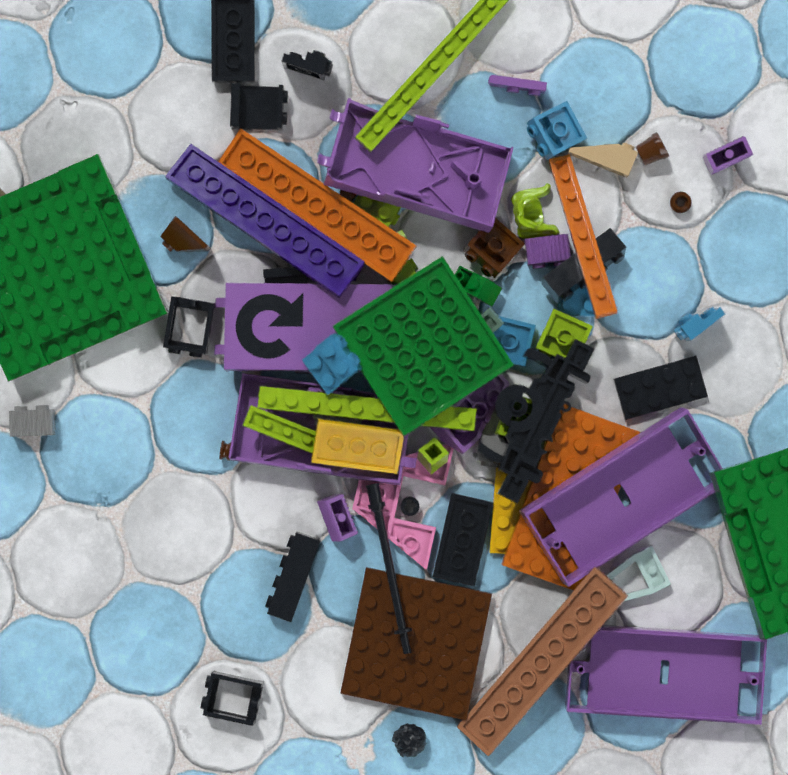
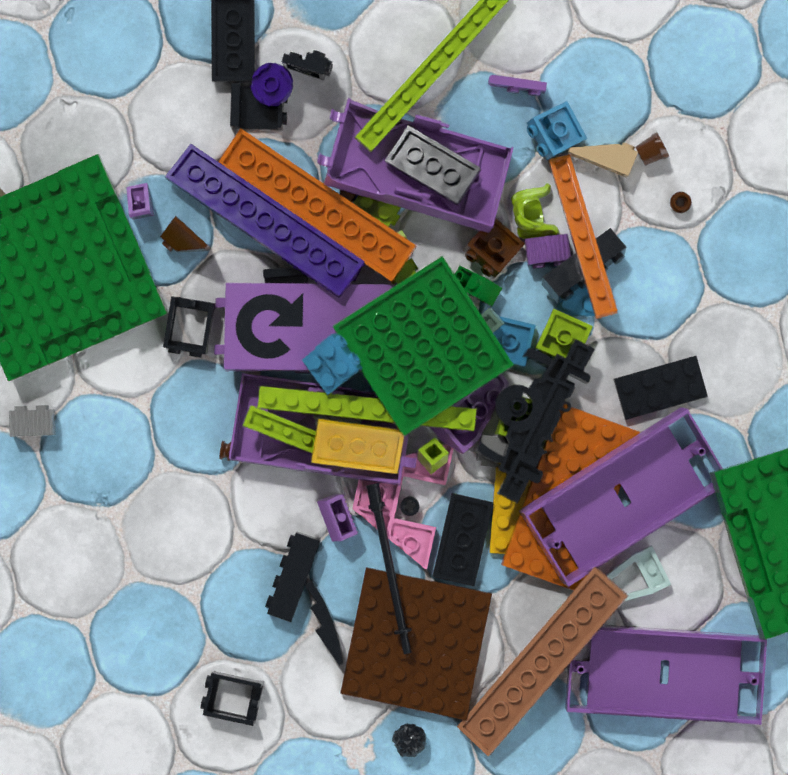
dark azure plate [673,307,726,341] -> none
medium lavender brick [703,136,753,175] -> none
none -> medium lavender slope [126,183,154,220]
none -> dark purple tile [251,63,293,106]
none -> black slope [305,579,343,666]
none -> plate [385,125,482,206]

